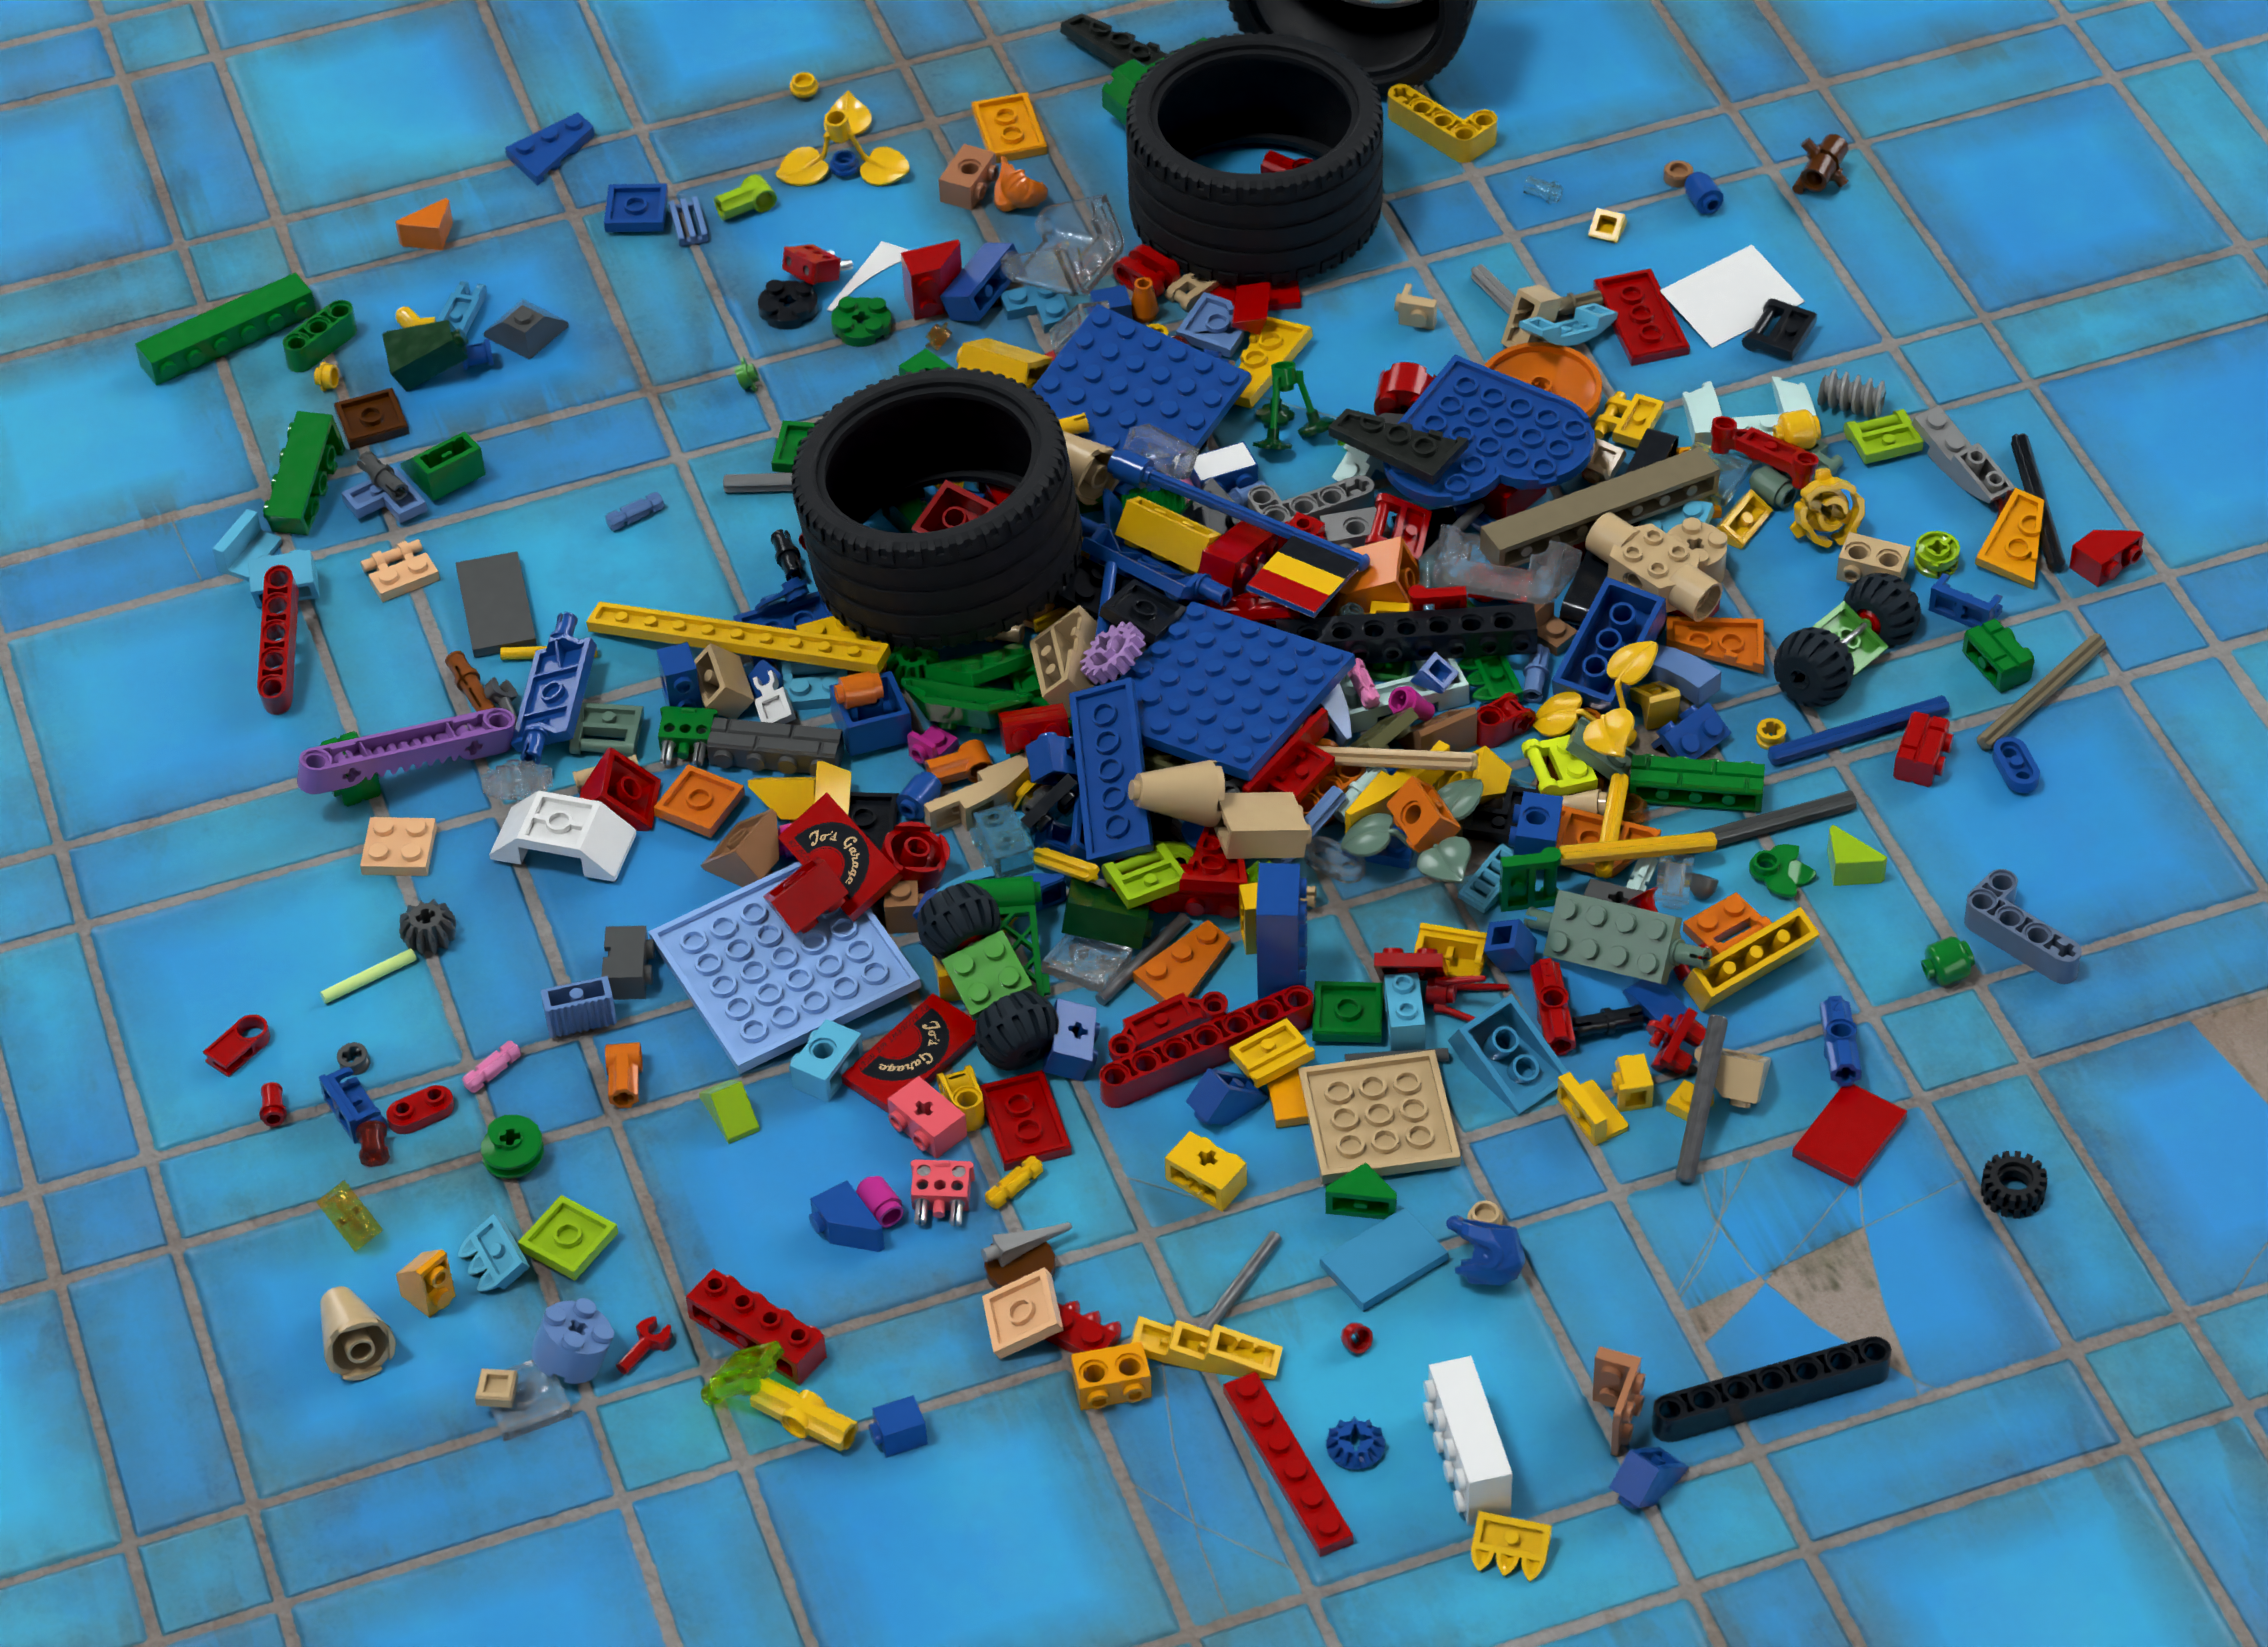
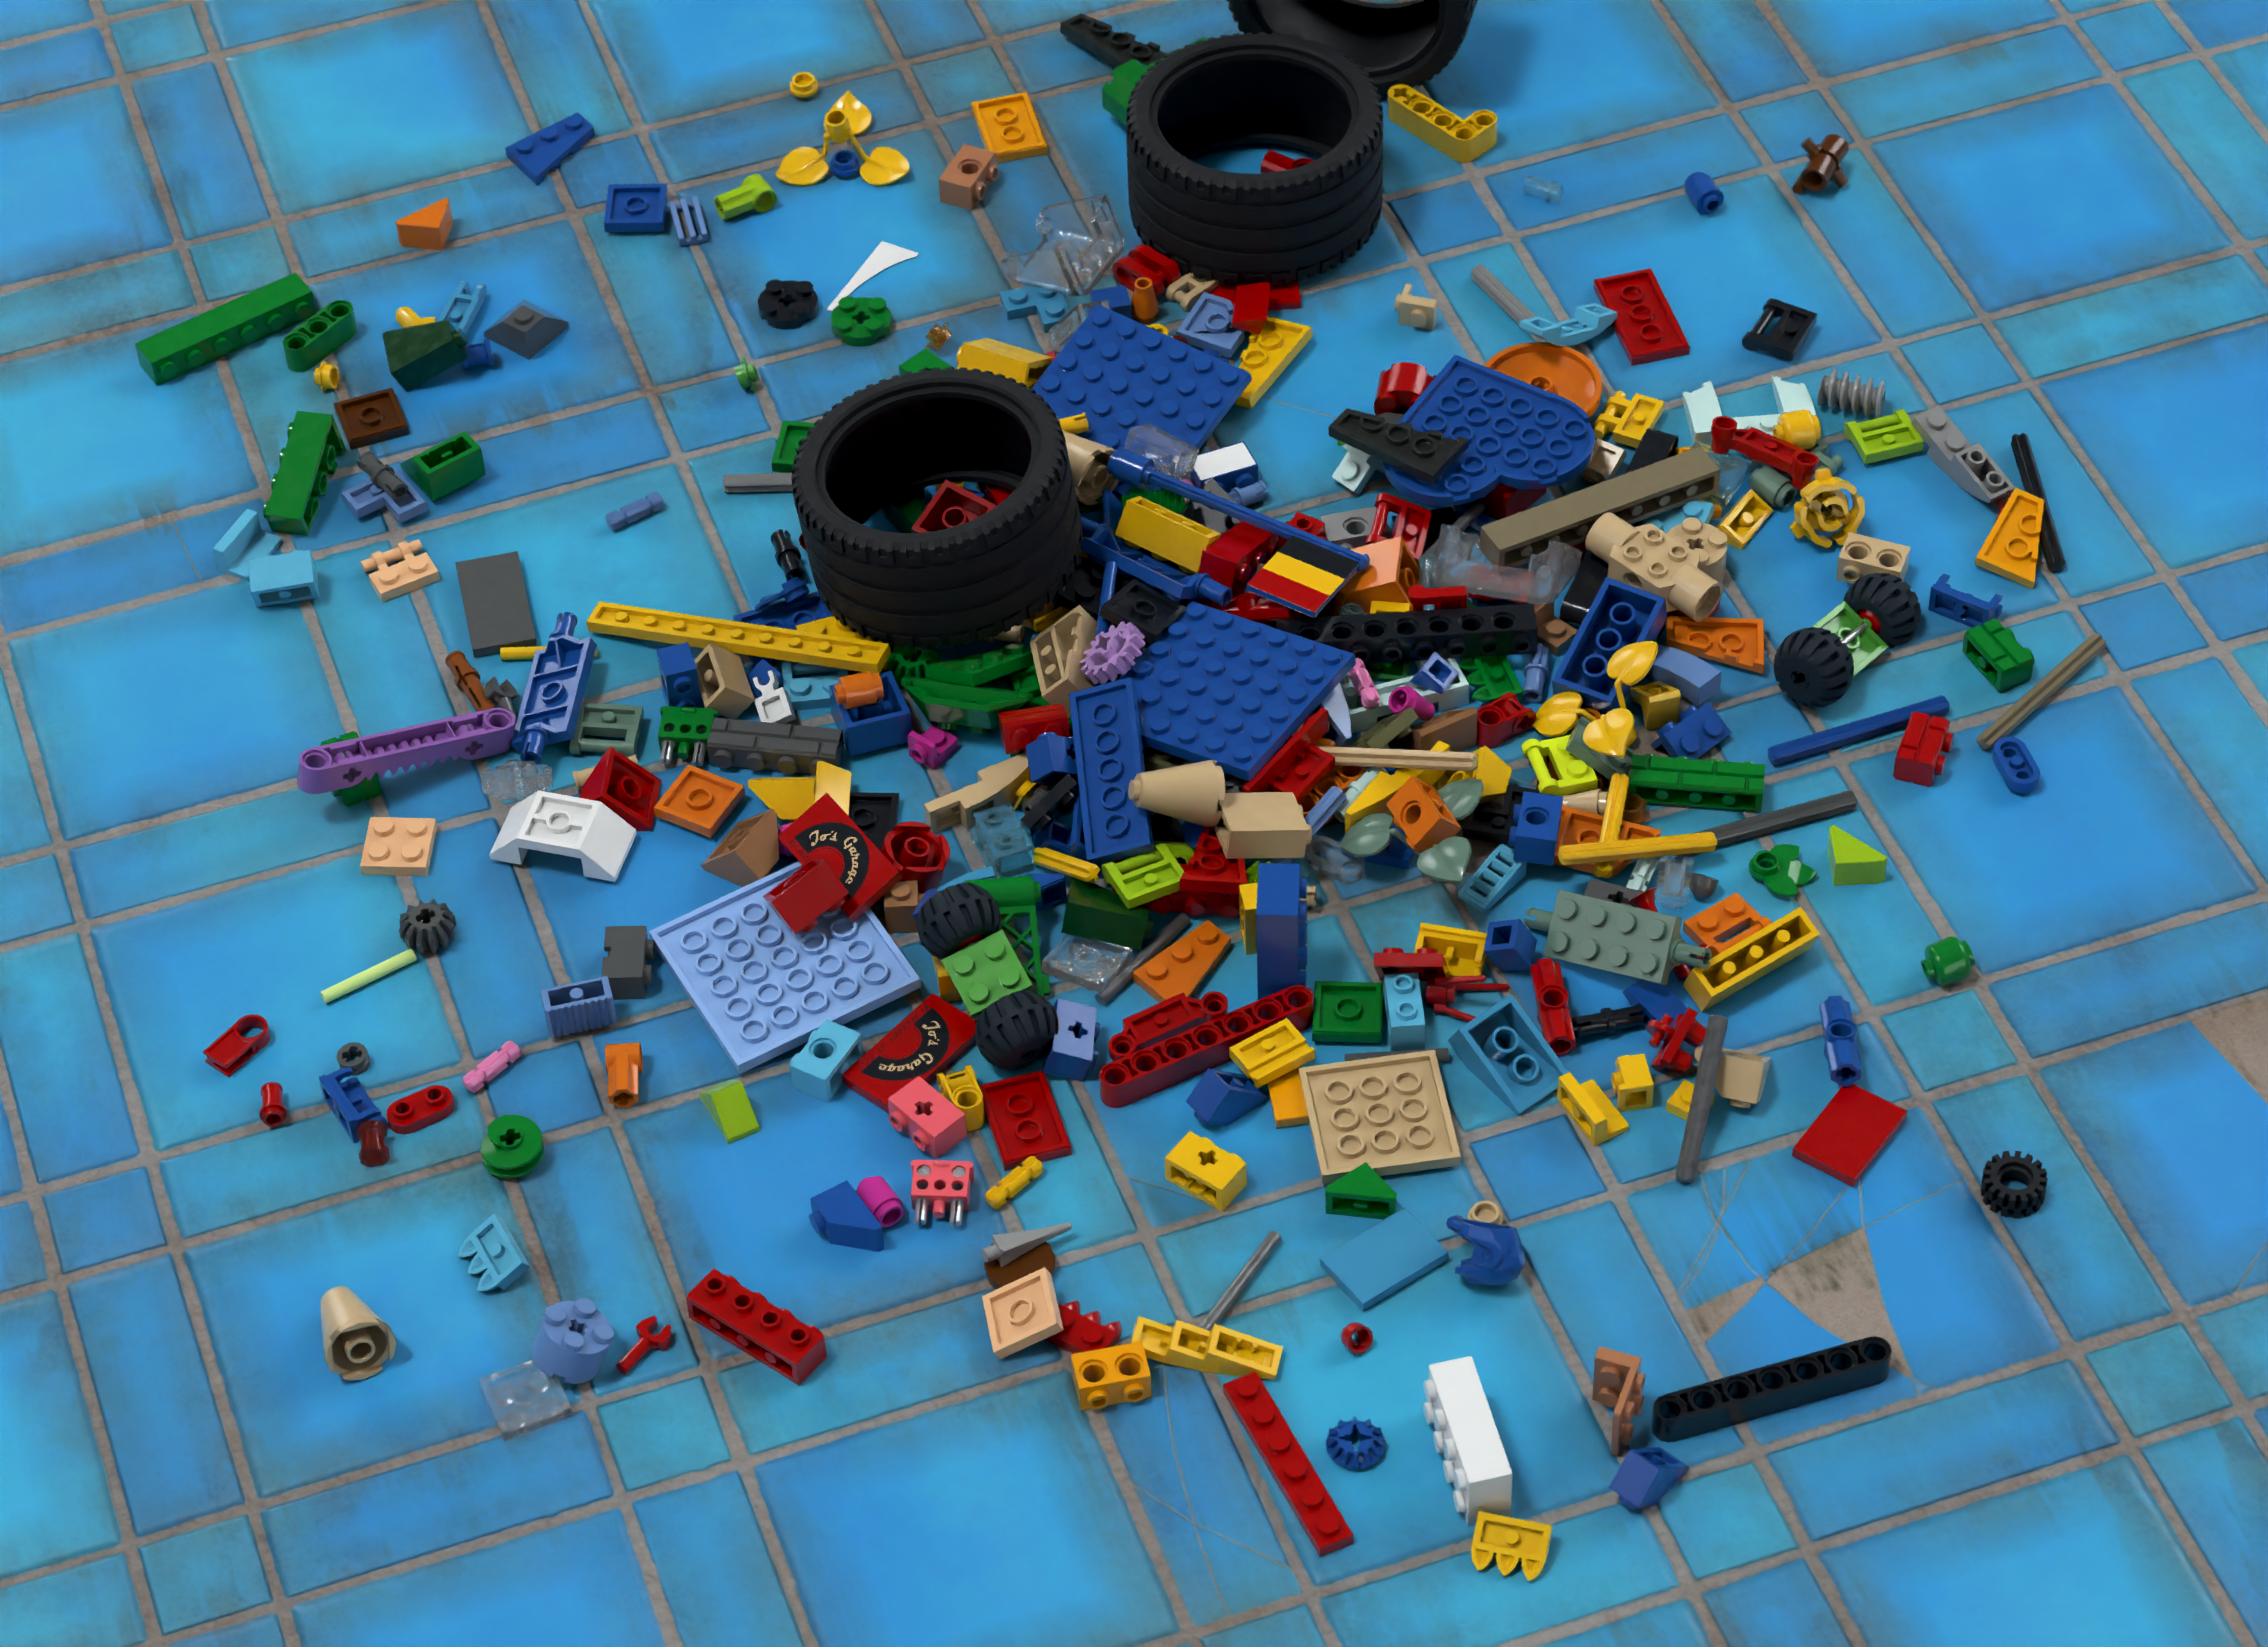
red beam [257,565,299,715] -> none
clear yellow hips [316,1180,383,1252] -> none
light orange slope [396,1249,456,1318] -> none
tan tile [475,1369,519,1408] -> none
lime plate [518,1195,618,1281] -> none
clear neon green plate [701,1341,785,1406] -> none
yellow piece [750,1377,858,1451] -> none
red piece [782,244,853,285] -> none
blue brick [869,1395,928,1457] -> none
blue brick [896,771,942,820] -> none
red slope [901,239,962,320] -> none
orange piece [925,739,993,785] -> none
blue brick [940,243,1024,321] -> none
orange hair [994,156,1048,212] -> none
light grey beam [1248,475,1374,523] -> none
plant [1253,361,1335,450] -> none
green plate [1499,847,1561,912] -> none
tan arch [1501,284,1563,347] -> none
dark tan axle [1557,290,1603,317] -> none
yellow slope [1588,208,1627,243] -> none
white sticker [1659,245,1805,348] -> none
medium nougat tile [1663,160,1693,188] -> none
yellow bush [1756,718,1786,750] -> none
lime wheel [1913,531,1960,579] -> none
sand blue beam [1964,869,2082,984] -> none
red slope [2069,530,2144,587] -> none

